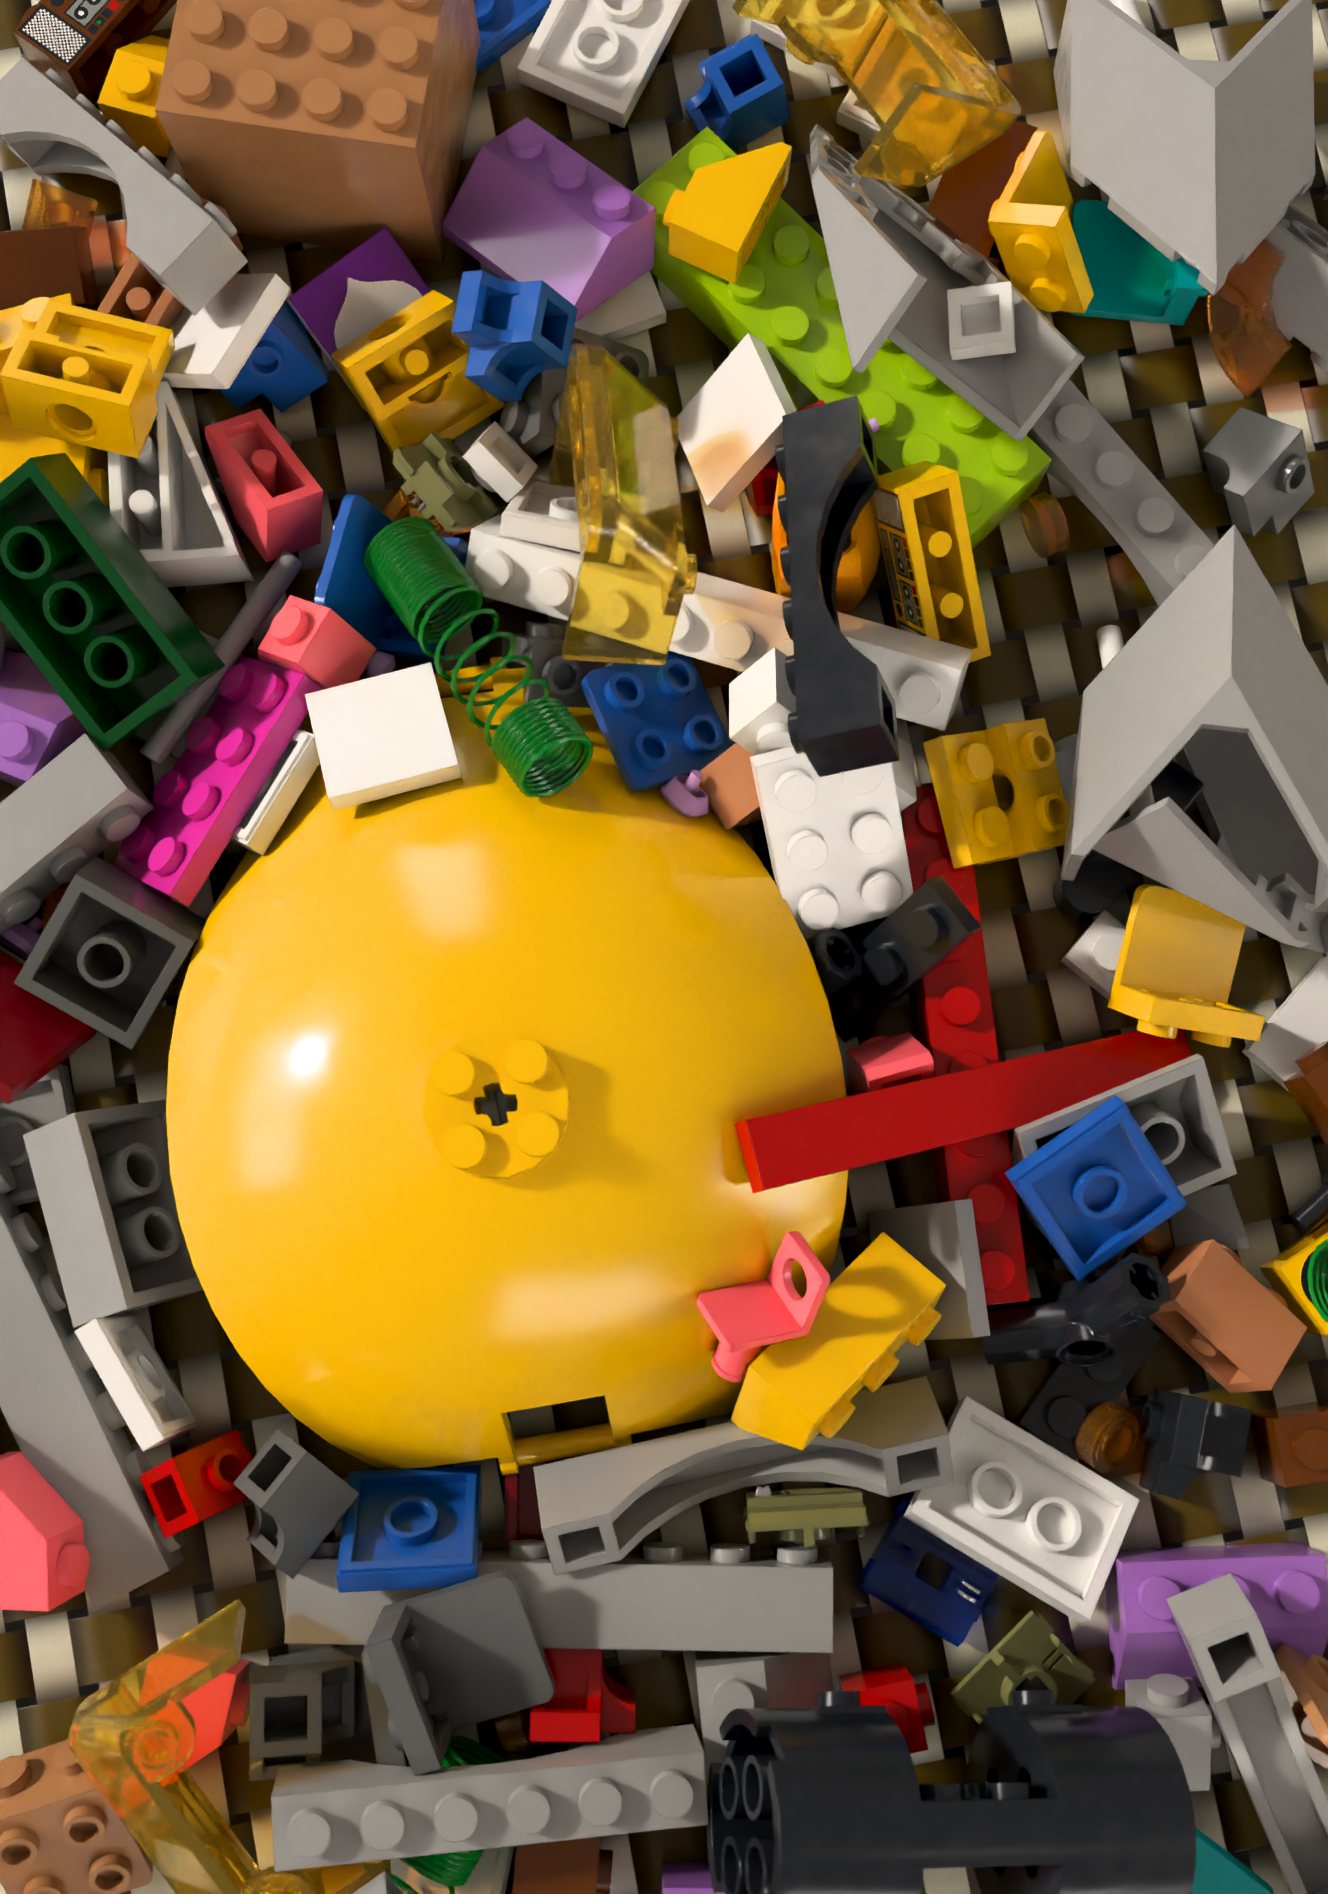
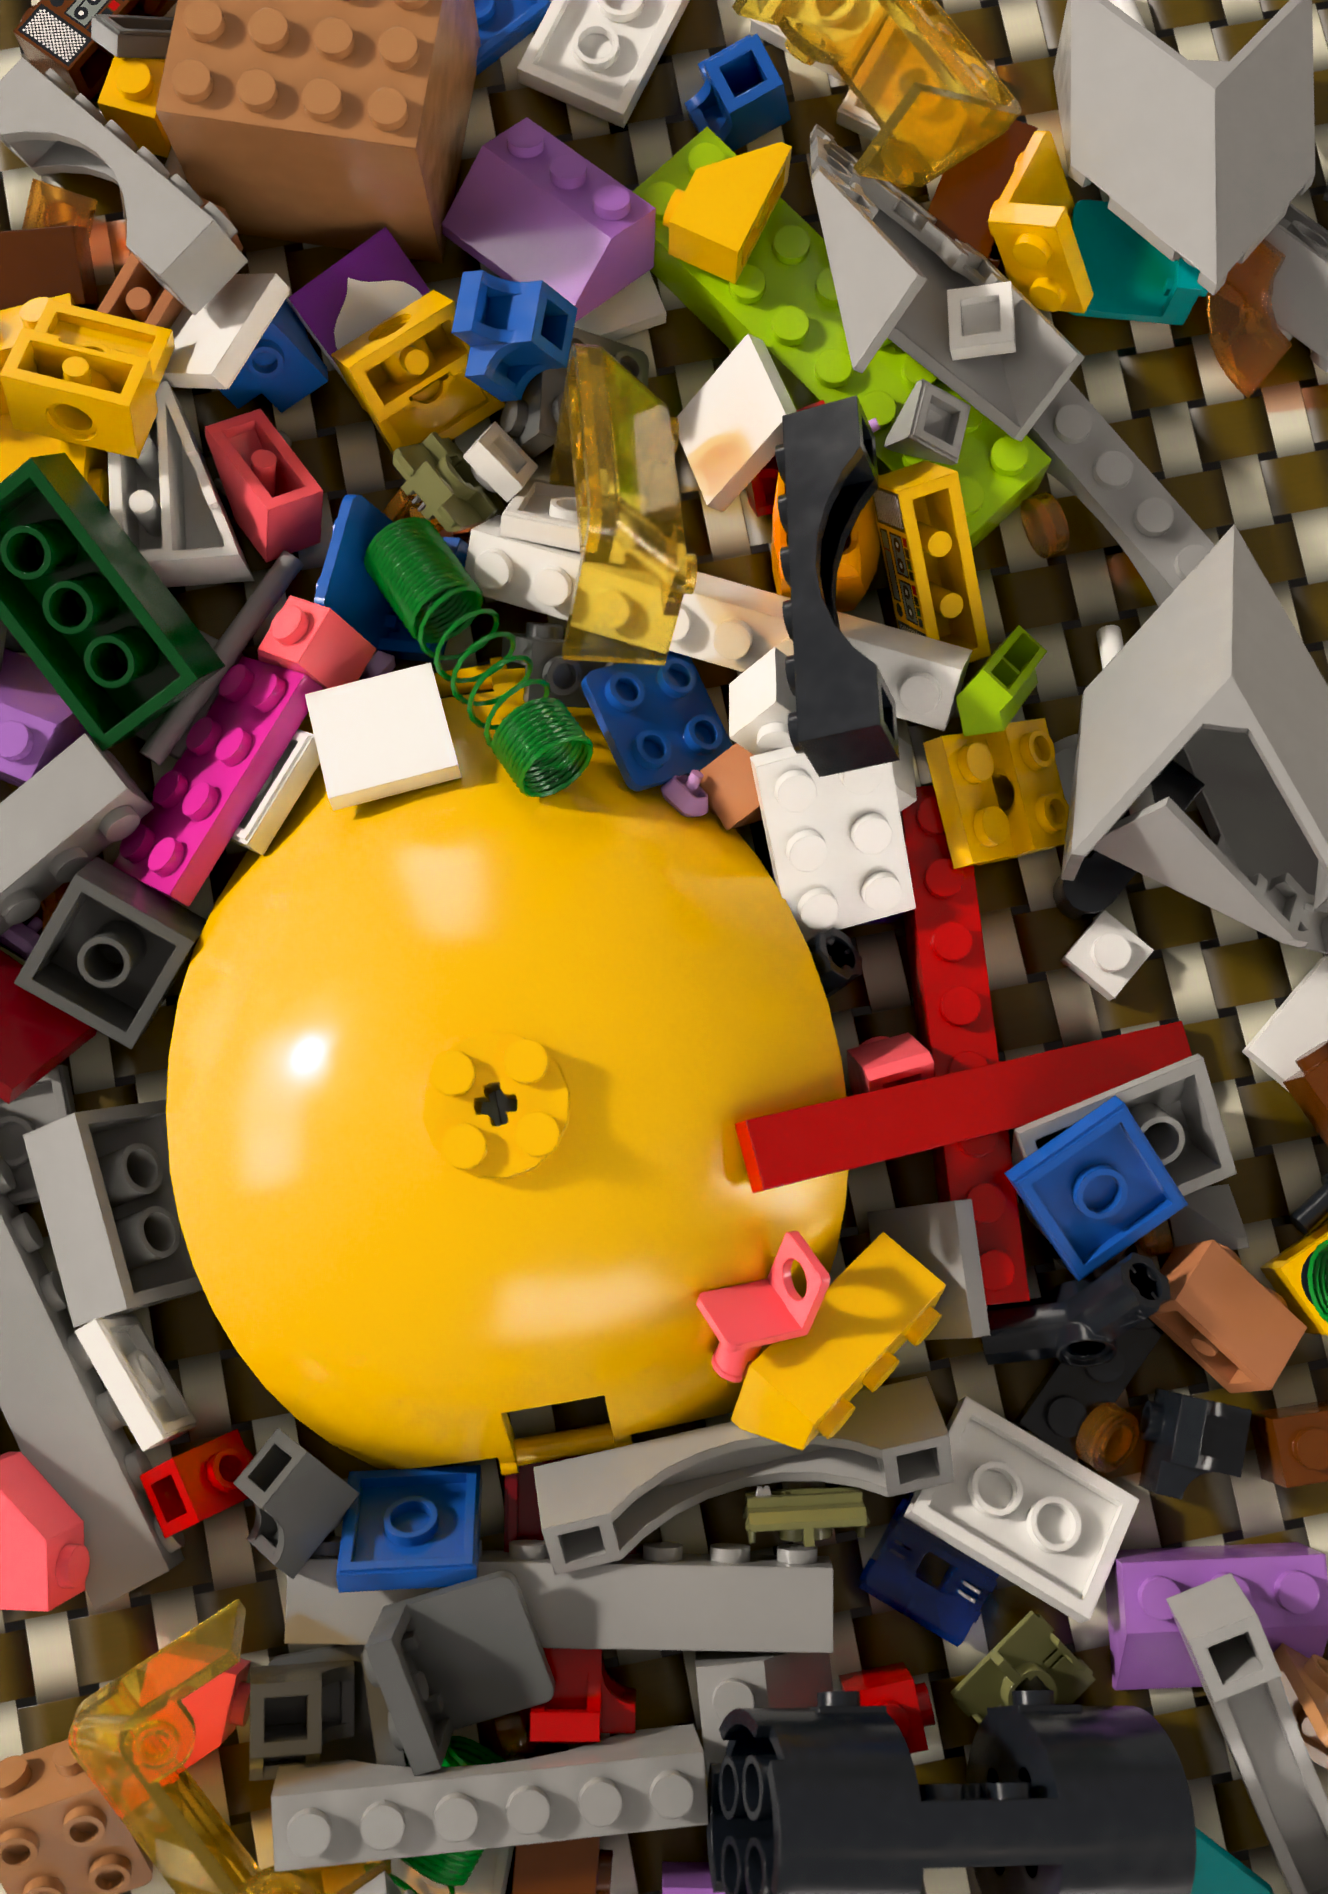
black plate [827,875,981,1043] -> none
yellow bracket [1107,884,1265,1048] -> none
light grey brick [1125,1673,1221,1791] -> none
dark grey brick [1202,407,1314,537] -> none
none -> dark grey tile [91,14,174,59]
none -> light grey slope [884,379,971,465]
none -> lime piece [956,625,1047,736]

